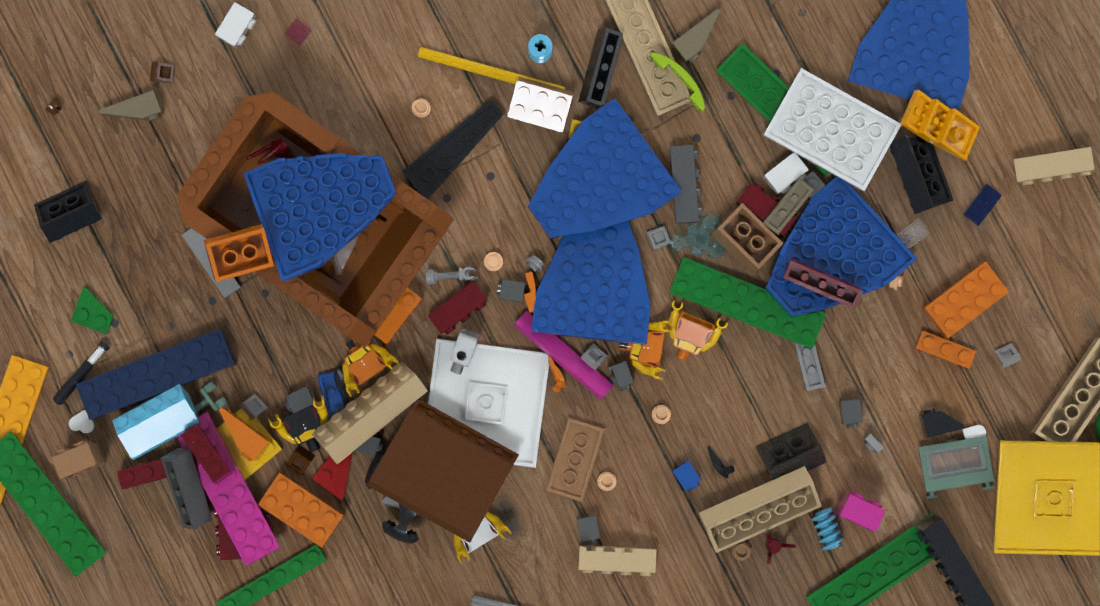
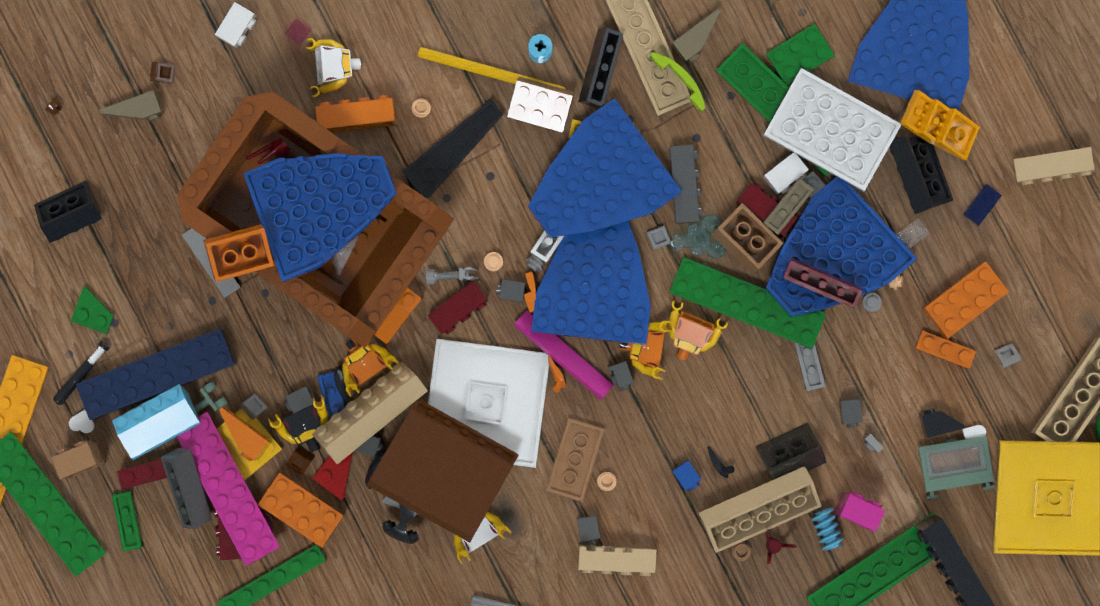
dark red brick [181,424,232,484] -> none
light grey torso [450,328,481,375] -> none
light grey plate [581,343,608,370] -> none
light nougat plate [652,405,671,424] -> none
none -> green tile [112,491,143,552]
none -> torso [306,38,361,97]
none -> orange brick [315,95,397,133]
none -> white brick [530,231,564,264]
none -> green plate [766,24,835,86]
none -> light grey plate [862,293,882,312]

